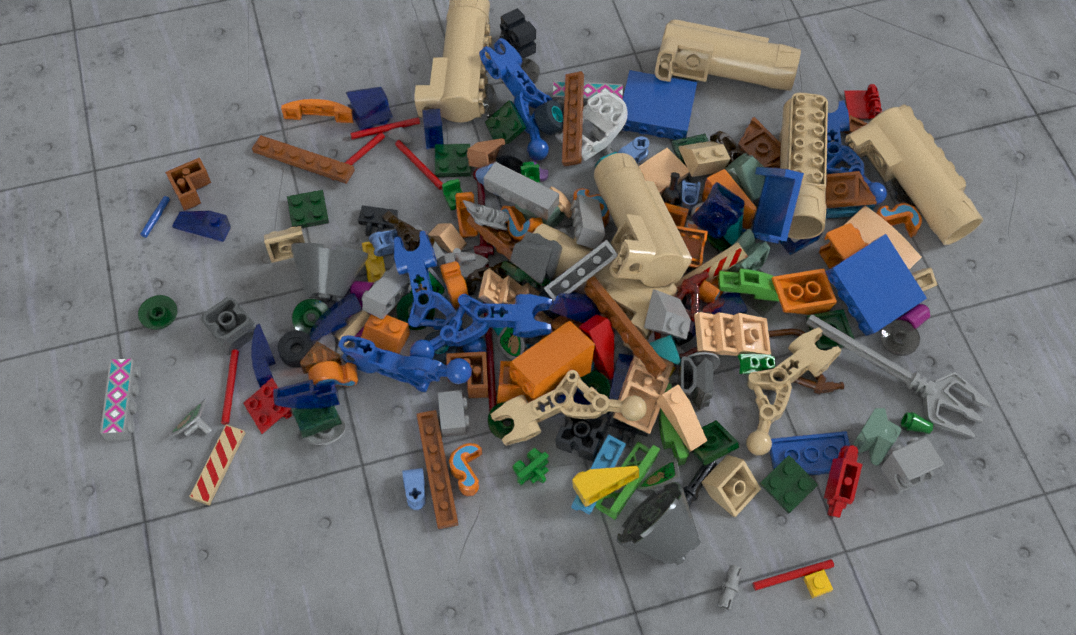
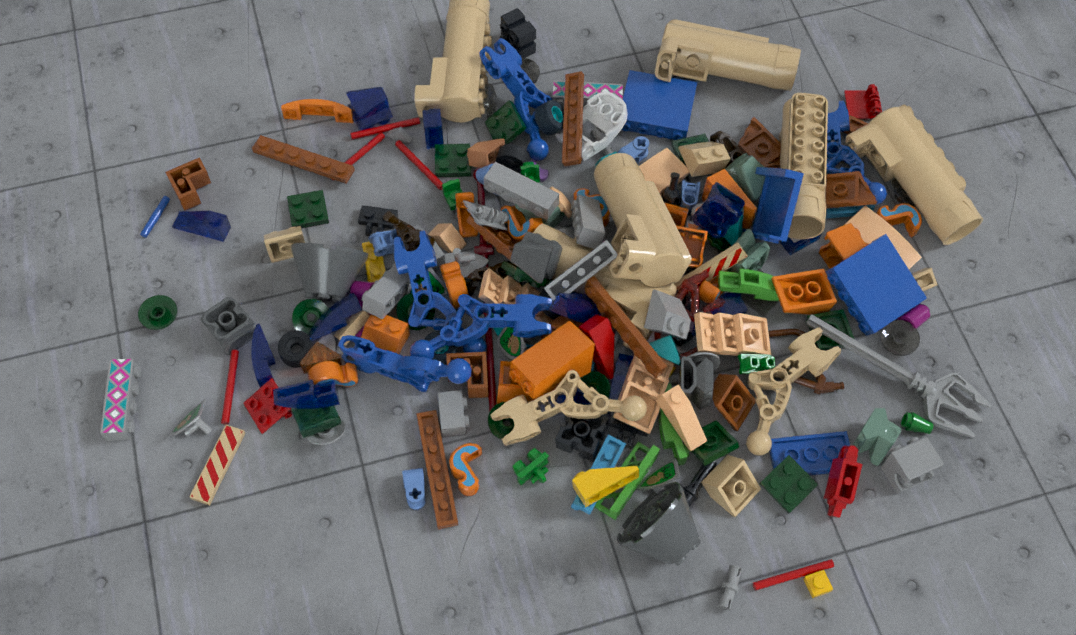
none -> dark orange slope [712,374,756,431]

